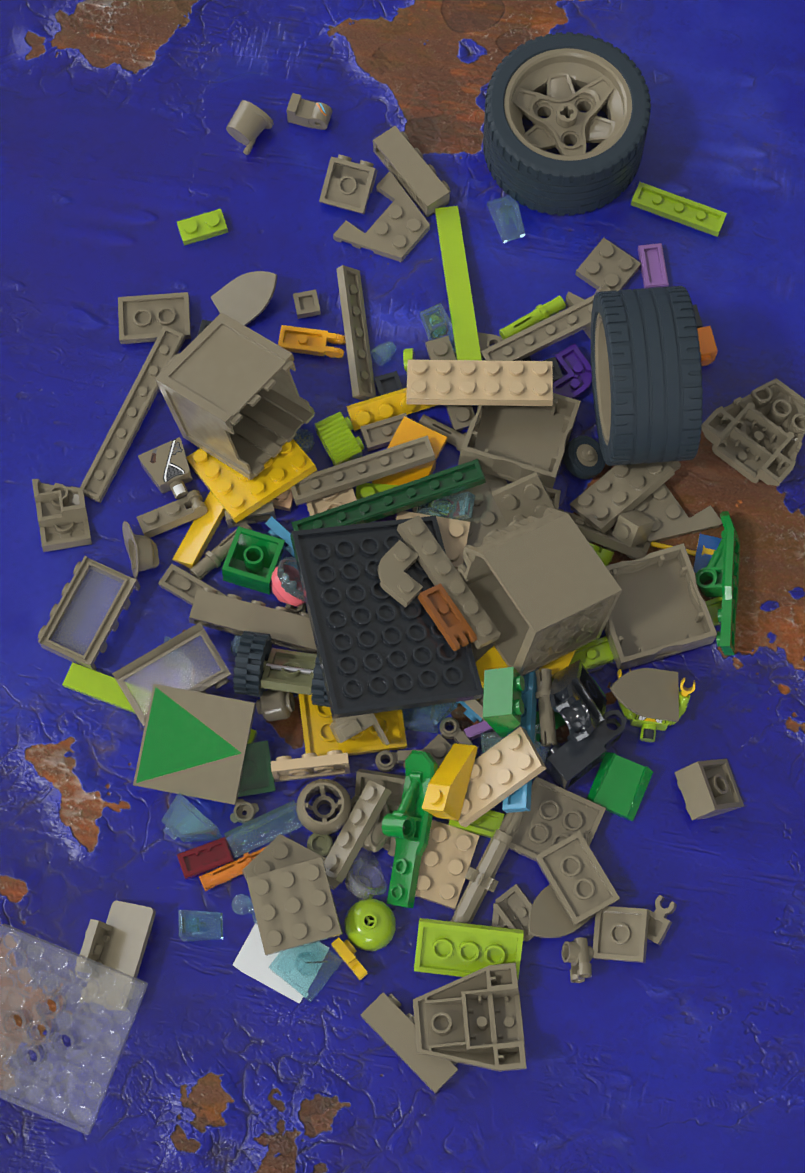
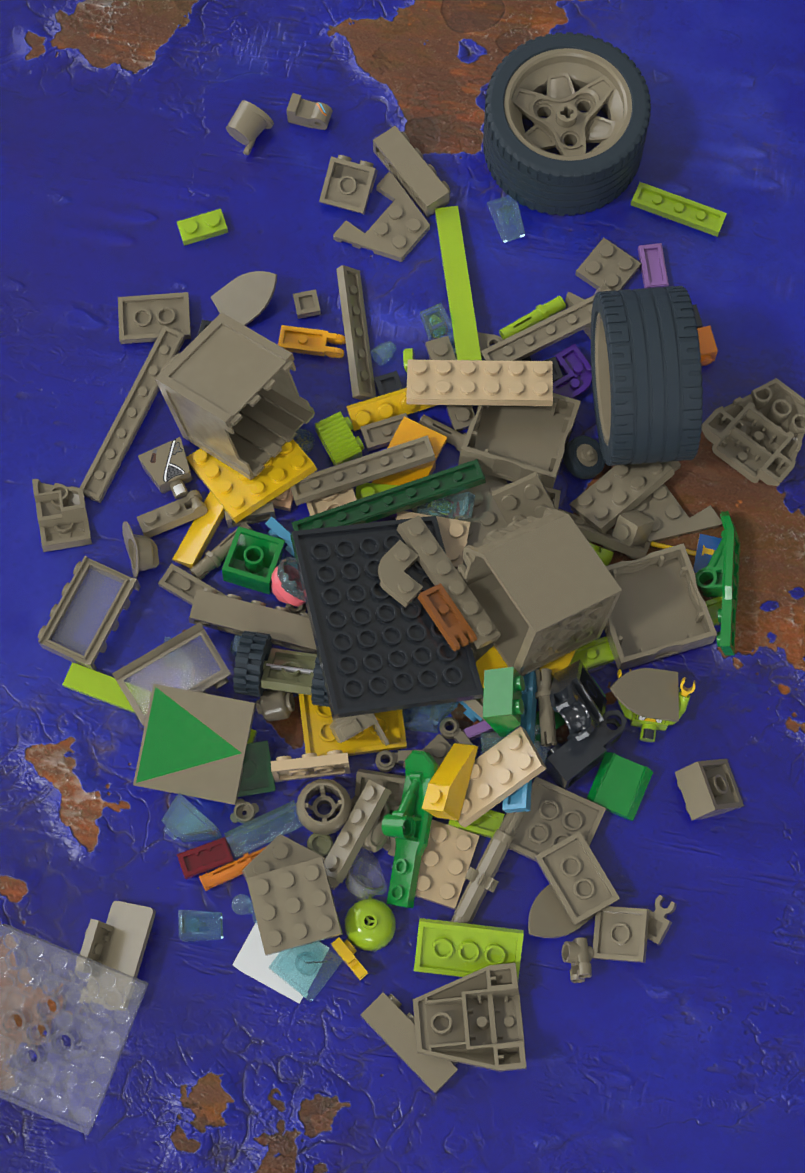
dark tan slope [492,884,535,942] -> none

